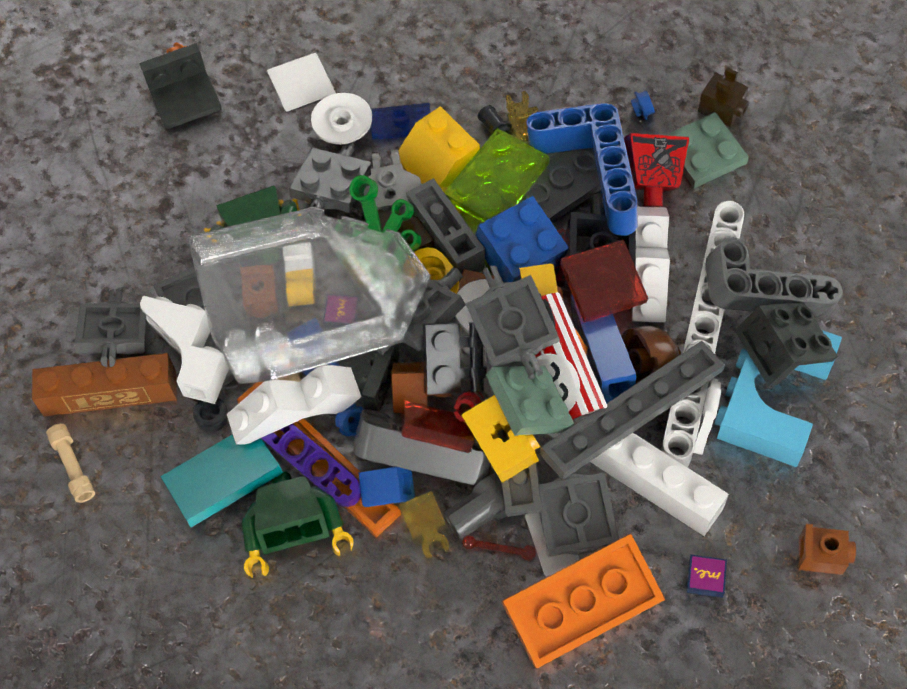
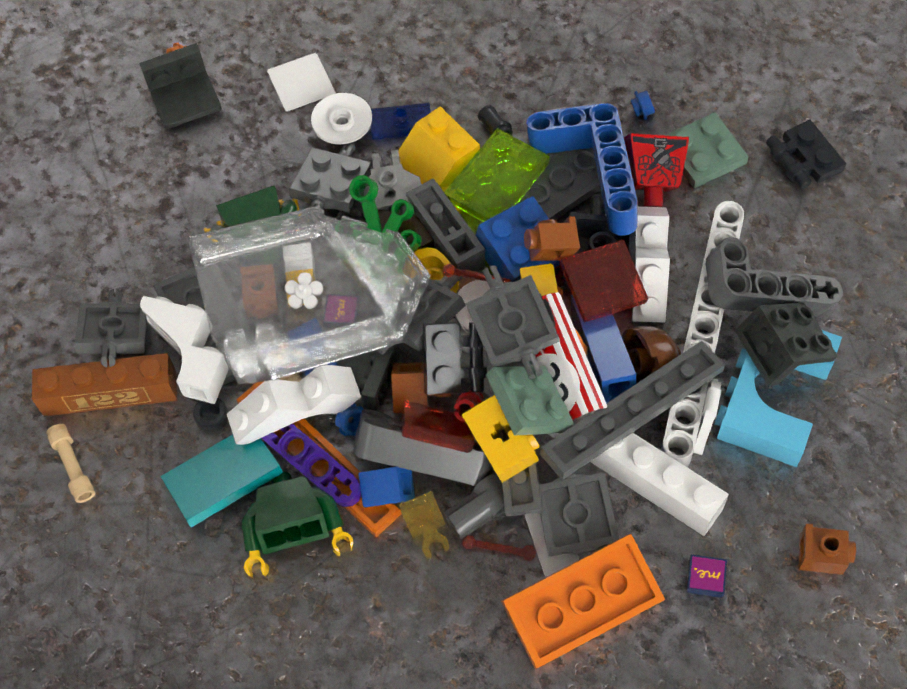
clear yellow plate [506,91,539,145] -> none
dark brown brick [698,67,749,127] -> none
none -> white plant [285,273,323,309]
none -> clear red hinge [443,264,511,283]
none -> dark orange brick [524,216,580,261]
none -> black plate [766,119,846,189]

